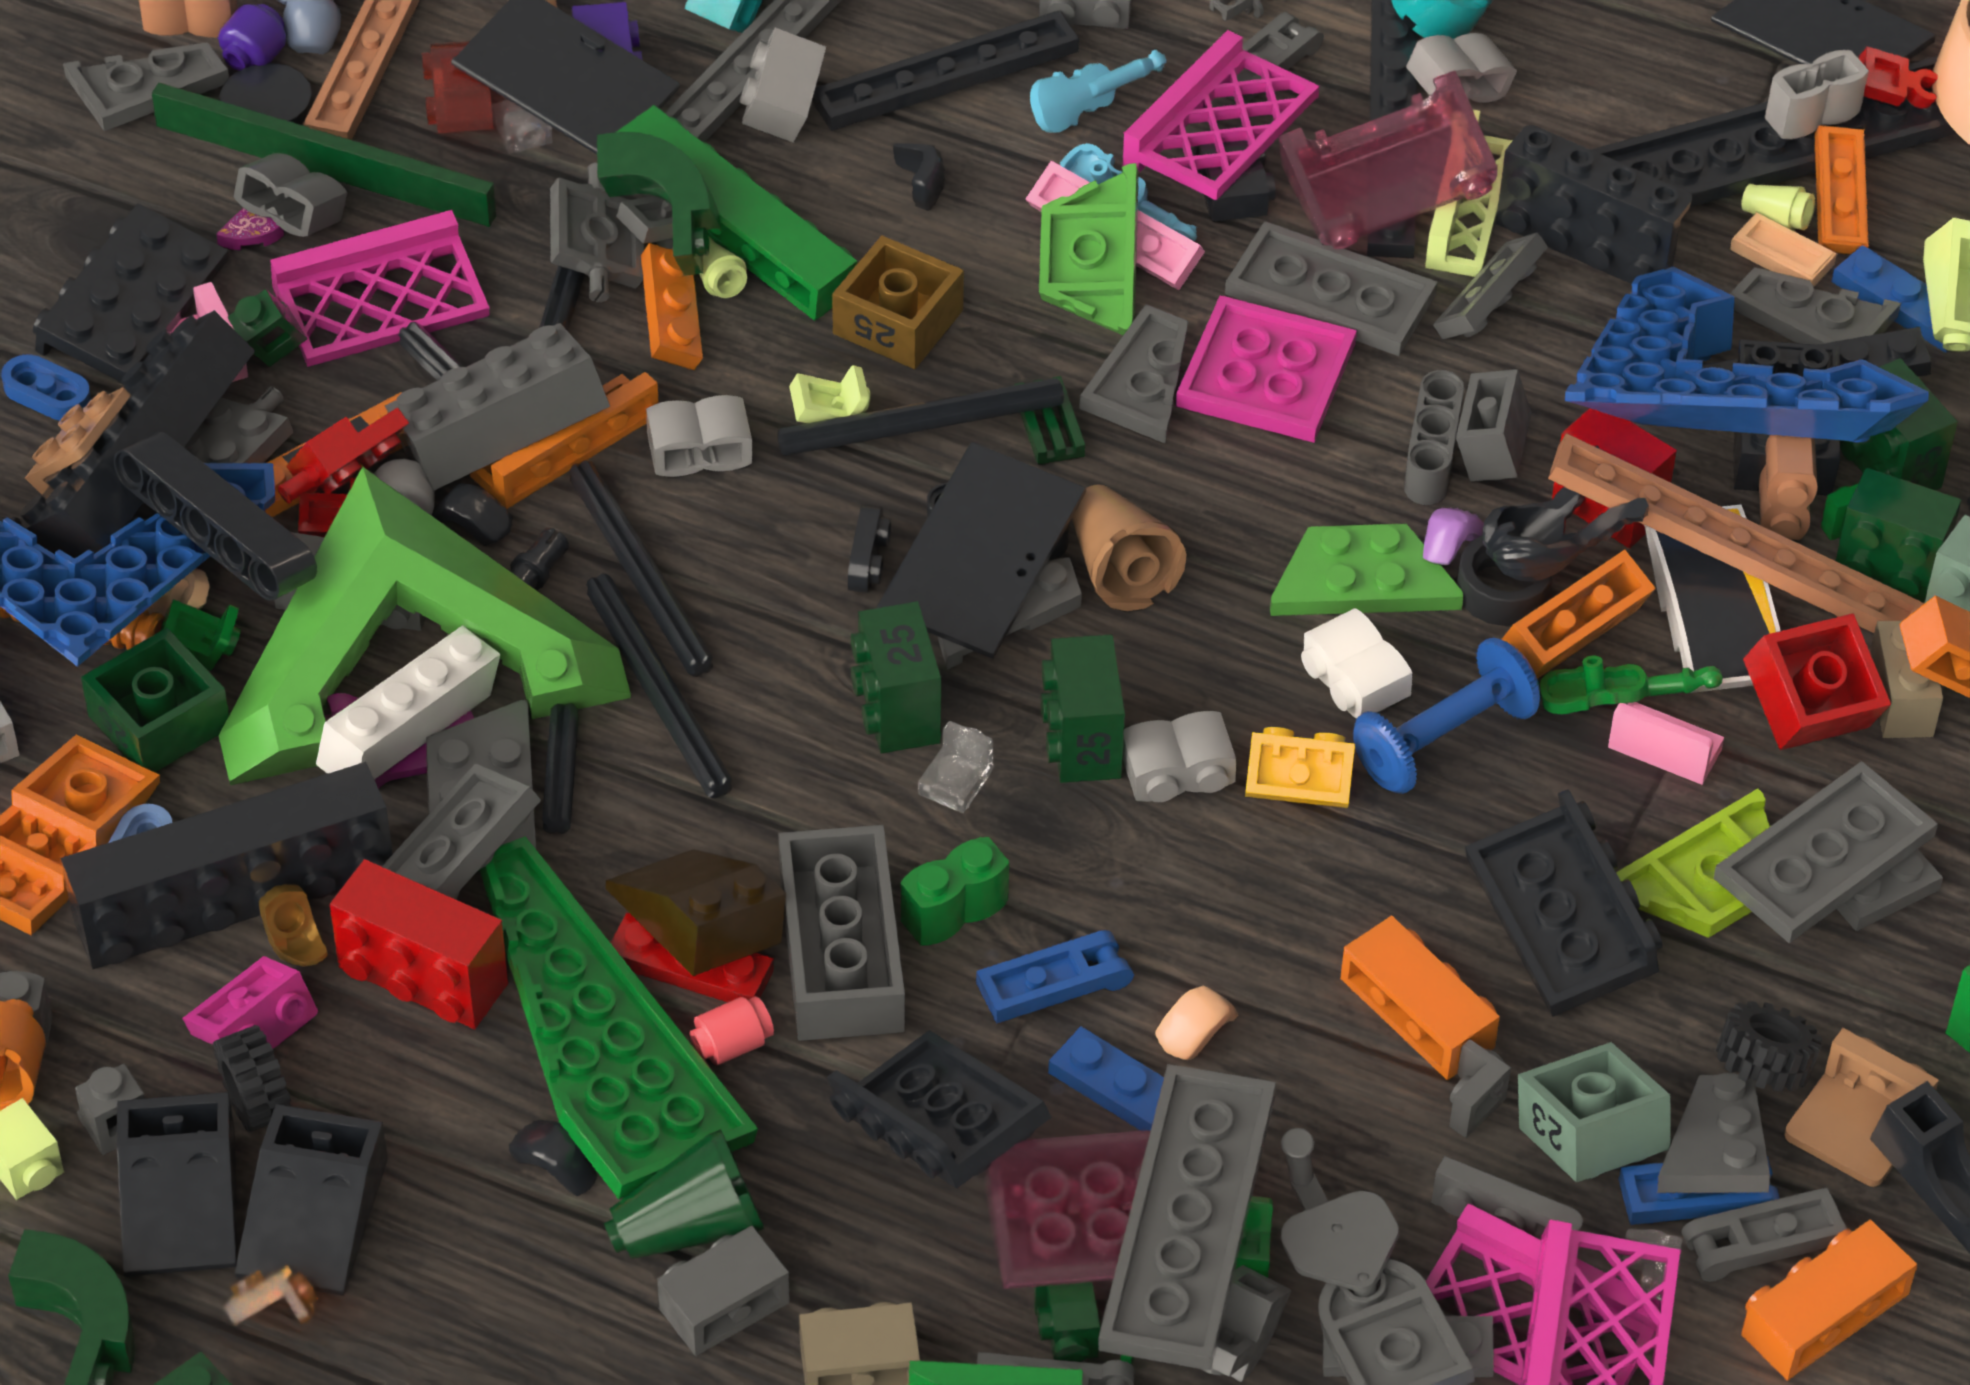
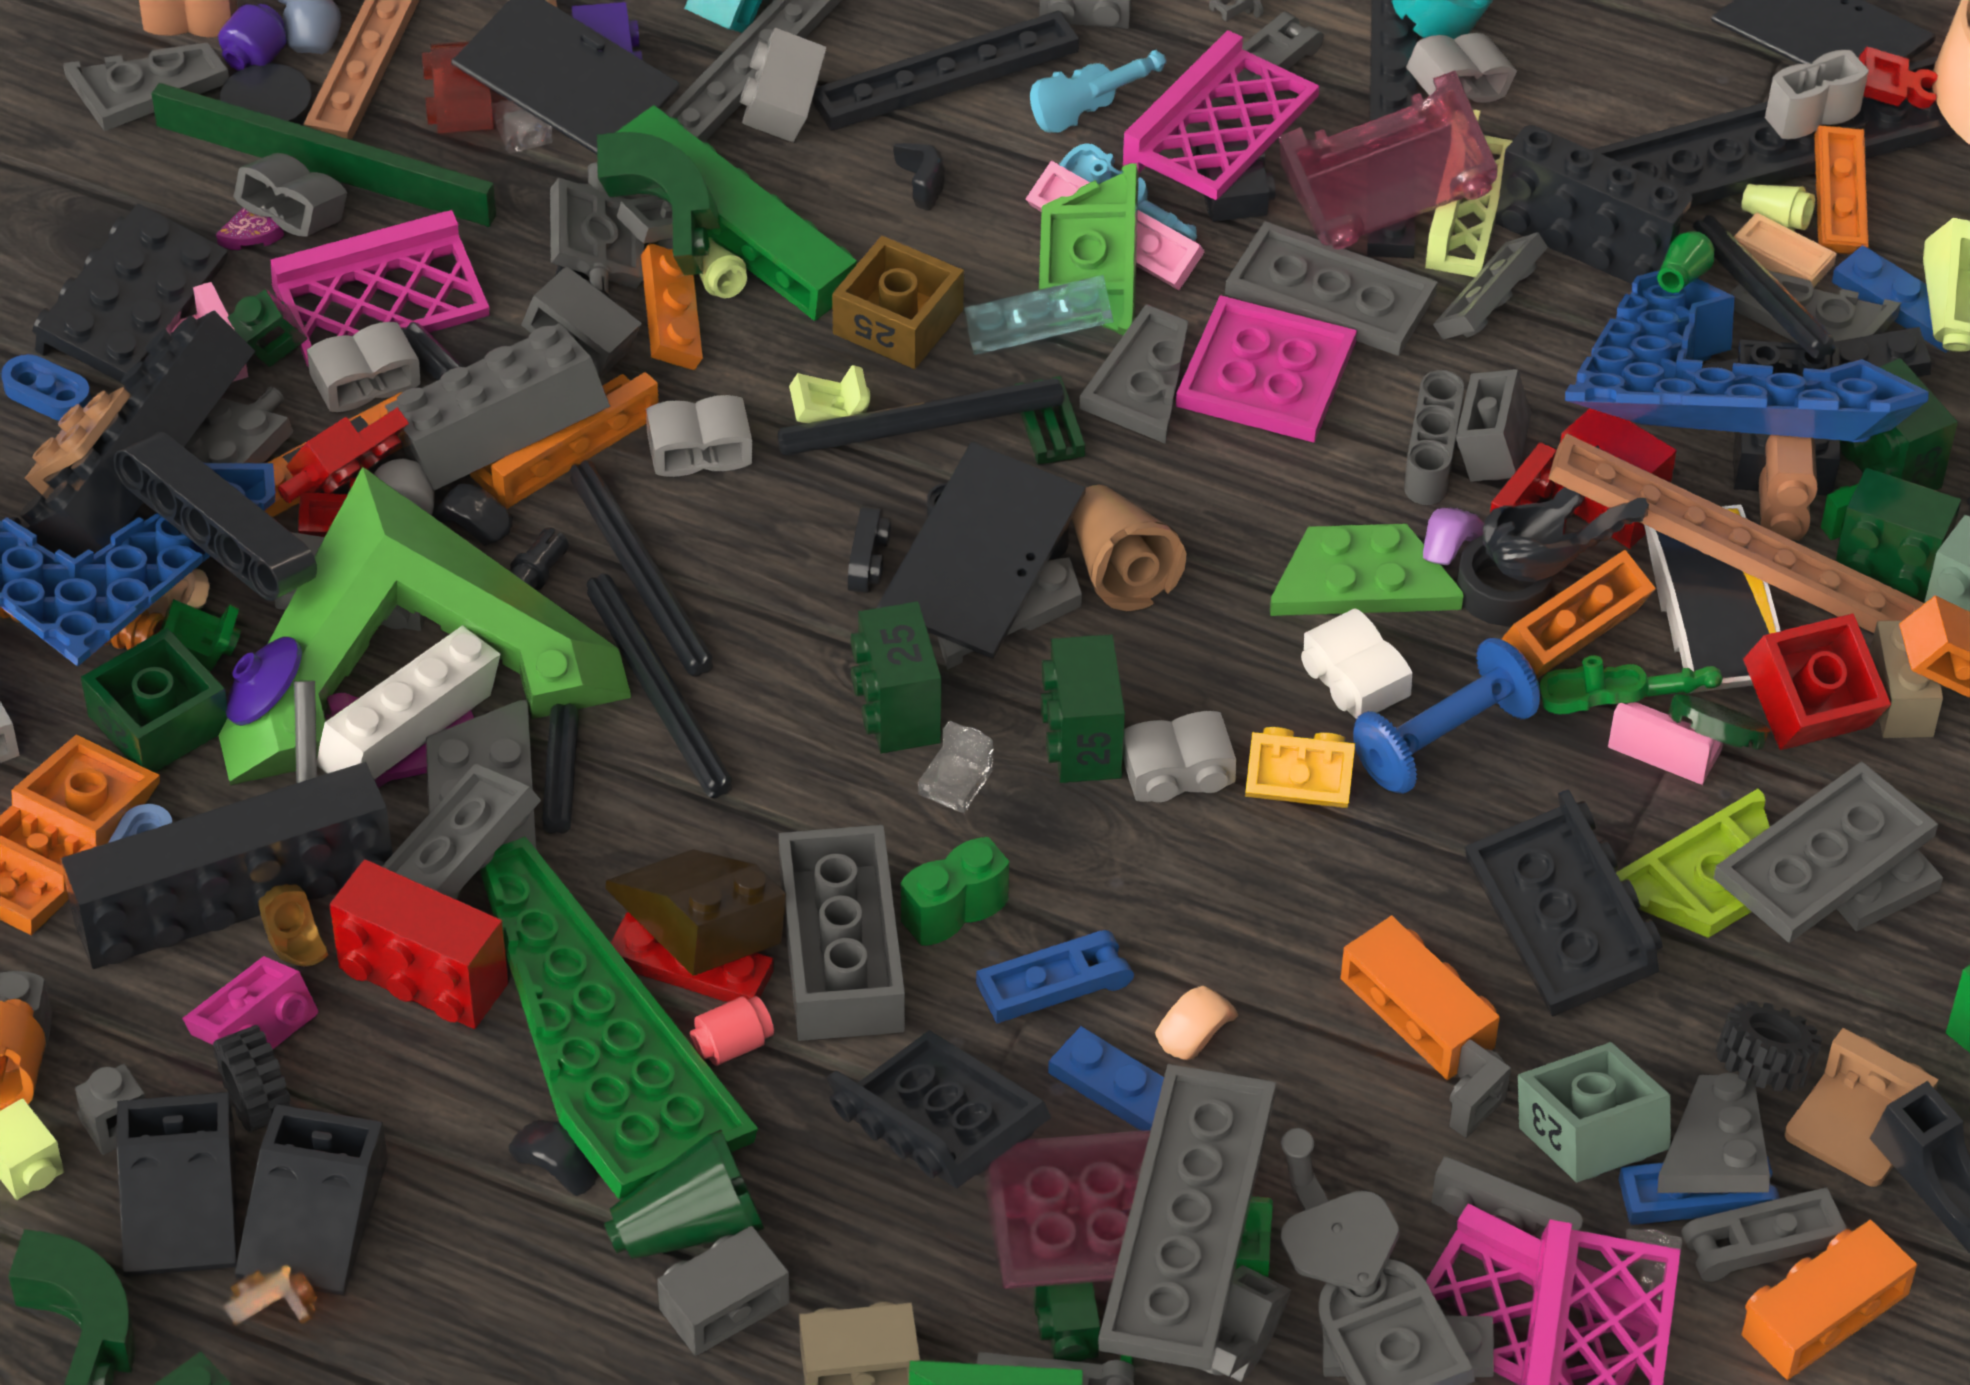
none -> dark purple dish [226,637,302,726]
none -> dark grey bar [294,680,317,783]
none -> light grey brick [307,322,421,412]
none -> dark grey brick [521,266,642,379]
none -> clear light blue plate [964,275,1114,355]
none -> red plate [1490,442,1557,513]
none -> green cone [1657,231,1714,293]
none -> dark green tile [1668,694,1770,750]
none -> black axle [1693,215,1836,360]

